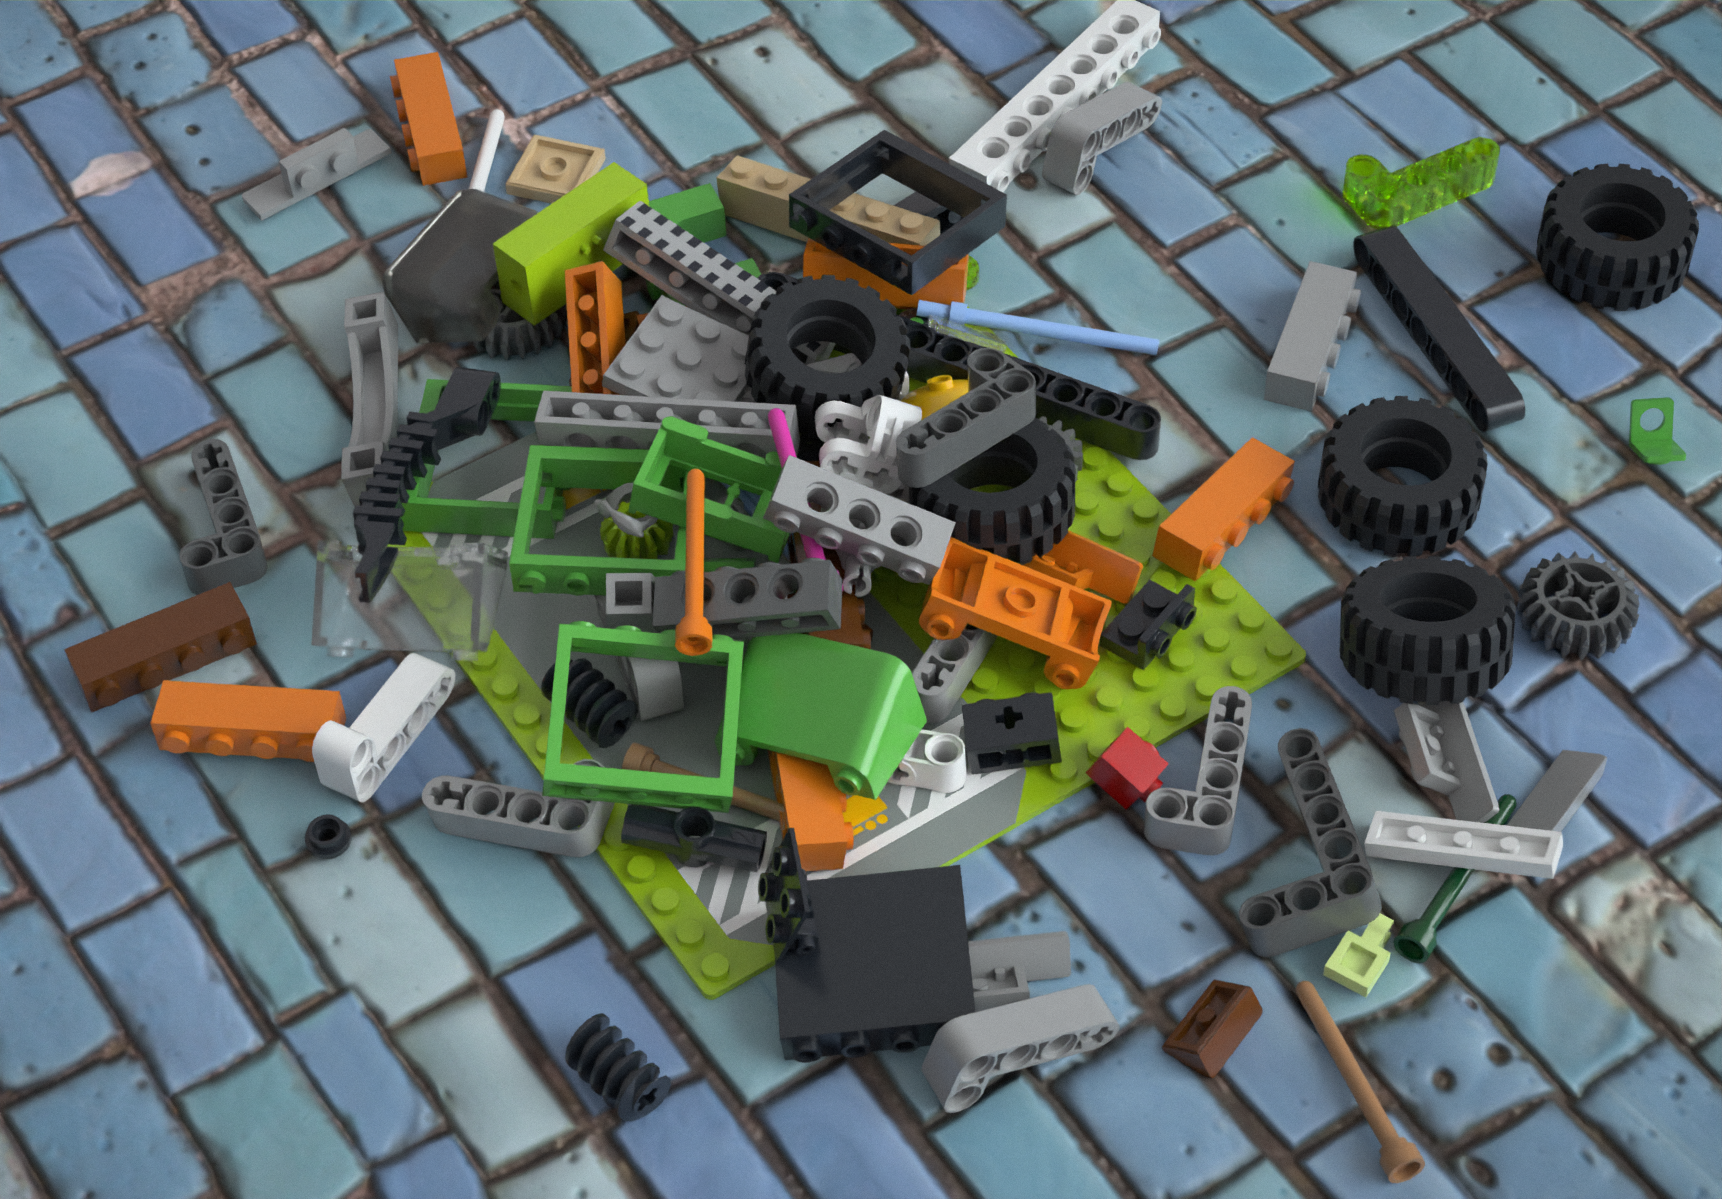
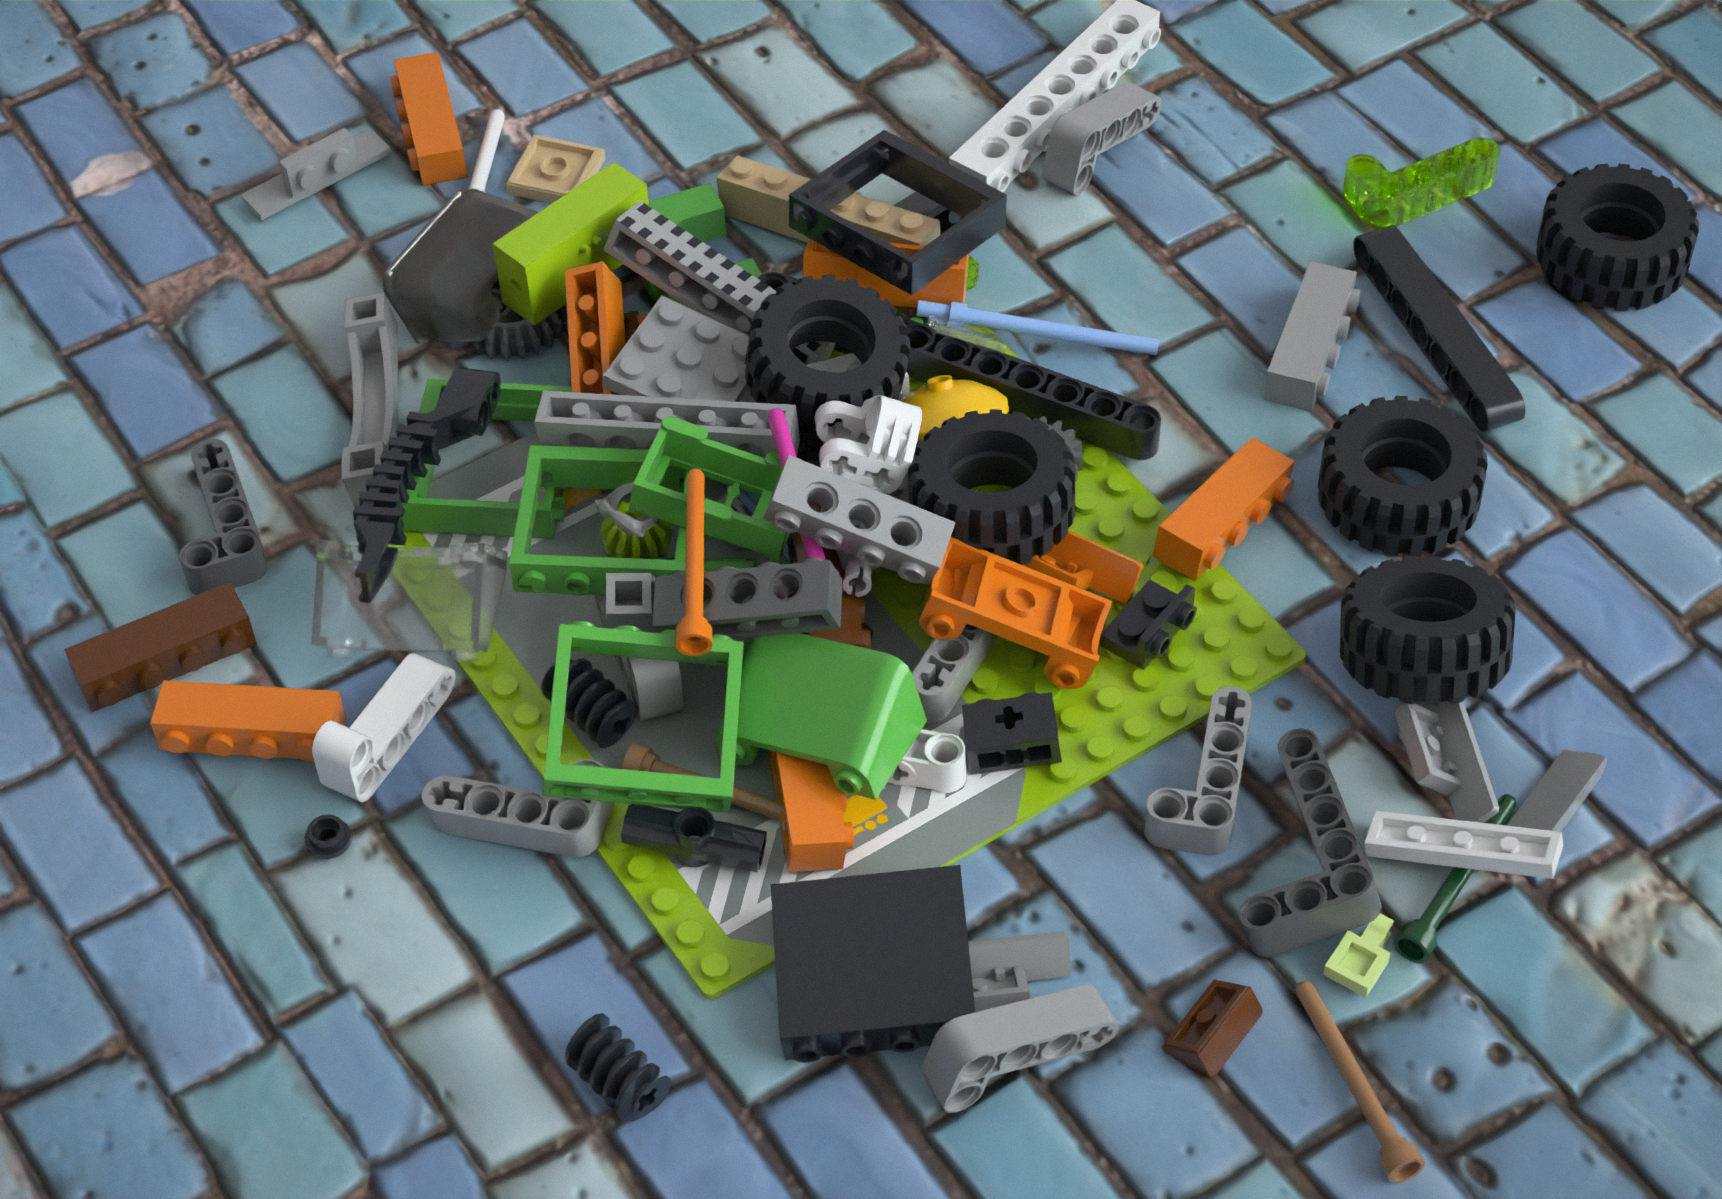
black hinge [758,828,819,962] -> none
dark grey beam [896,348,1036,488] -> none
brick [1085,727,1169,809] -> none
dark grey gear [1517,551,1639,661] -> none
bright green bracket [1629,397,1686,465] -> none

